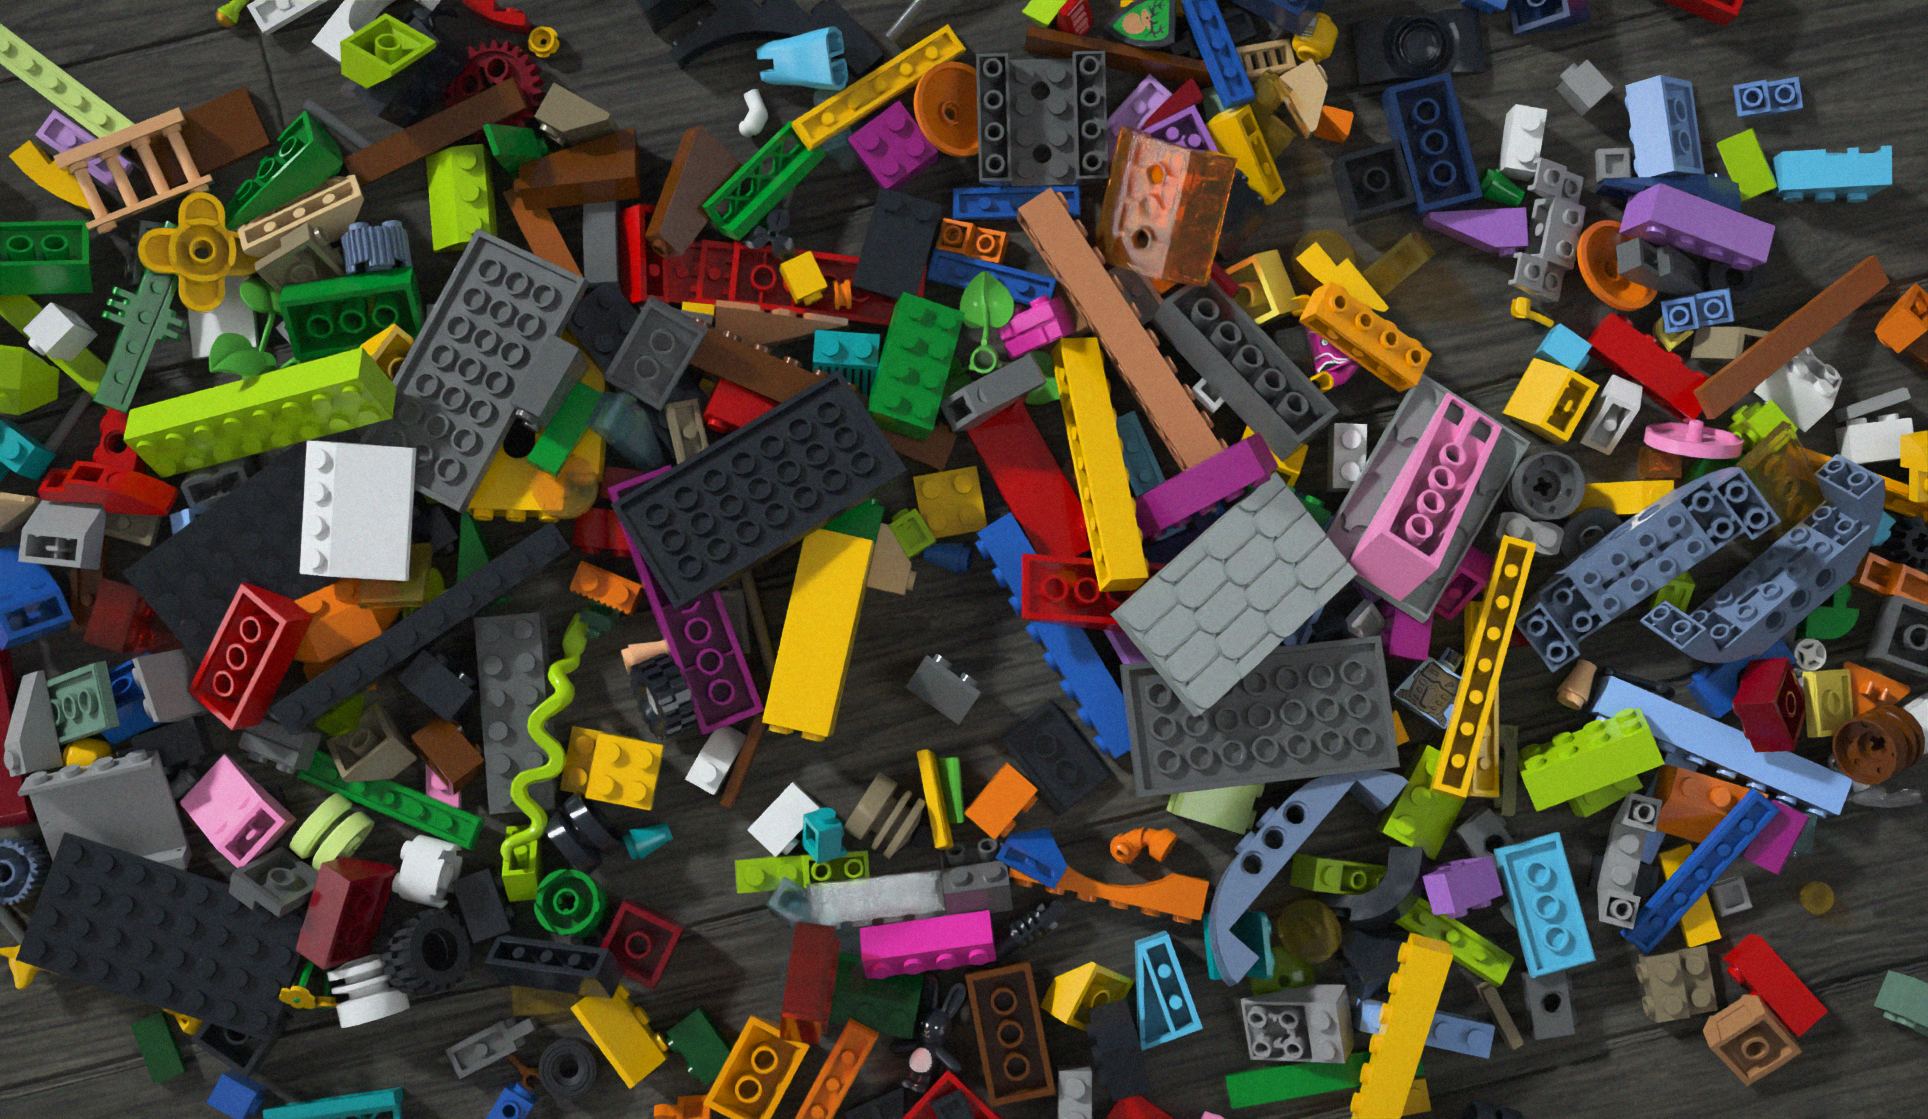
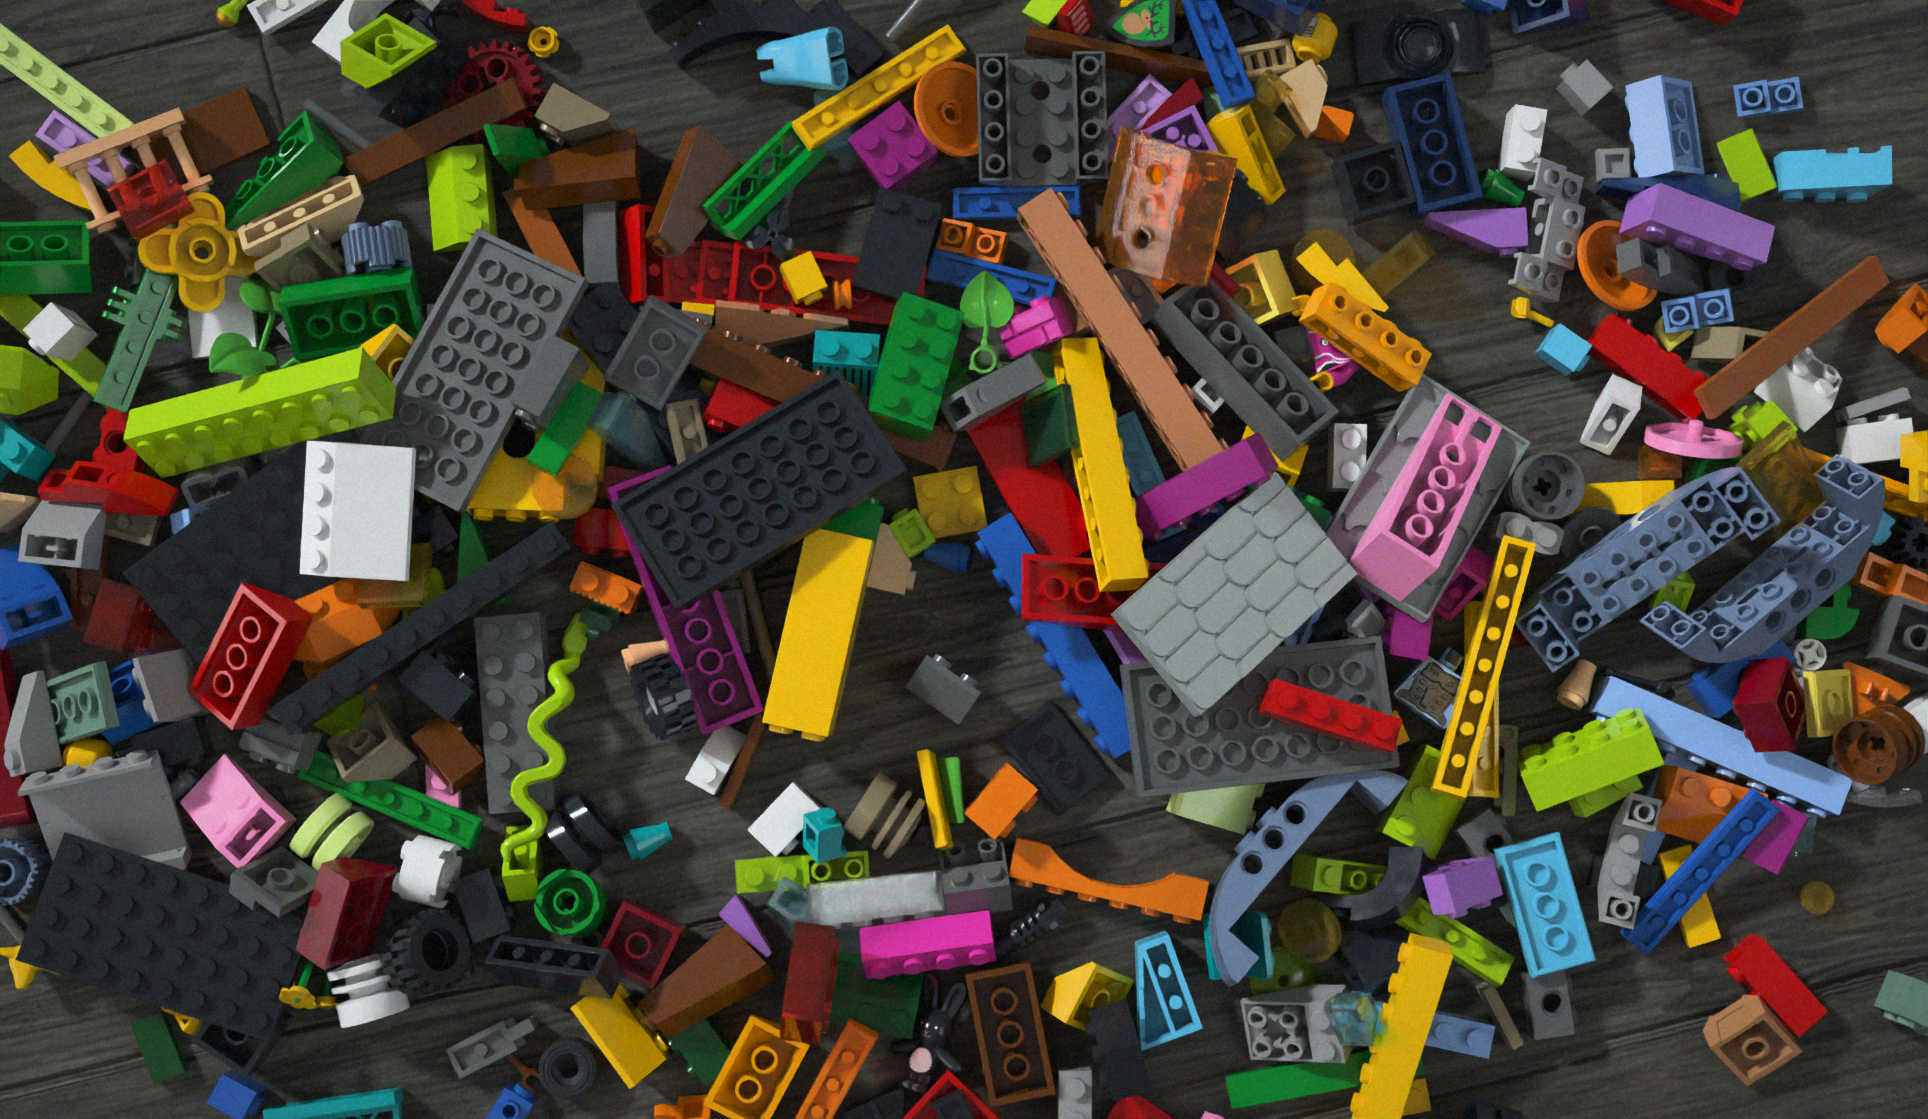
clear yellow tile [511,985,580,1016] -> none
yellow bracket [560,726,665,810] -> none
white arm [739,89,768,138] -> none
blue slope [995,828,1067,889] -> none
orange arm [1110,826,1178,864] -> none
yellow slope [1502,358,1599,446] -> none
dark tan plate [1636,944,1718,1023] -> none
light grey tile [1709,875,1753,917] -> none
none -> clear red tile [106,159,195,242]
none -> reddish brown slope [638,924,776,1039]
none -> medium lavender slope [719,894,773,958]
none -> clear green tile [1020,384,1080,467]
none -> red brick [1258,679,1403,754]
none -> clear light blue slope [1324,991,1379,1046]

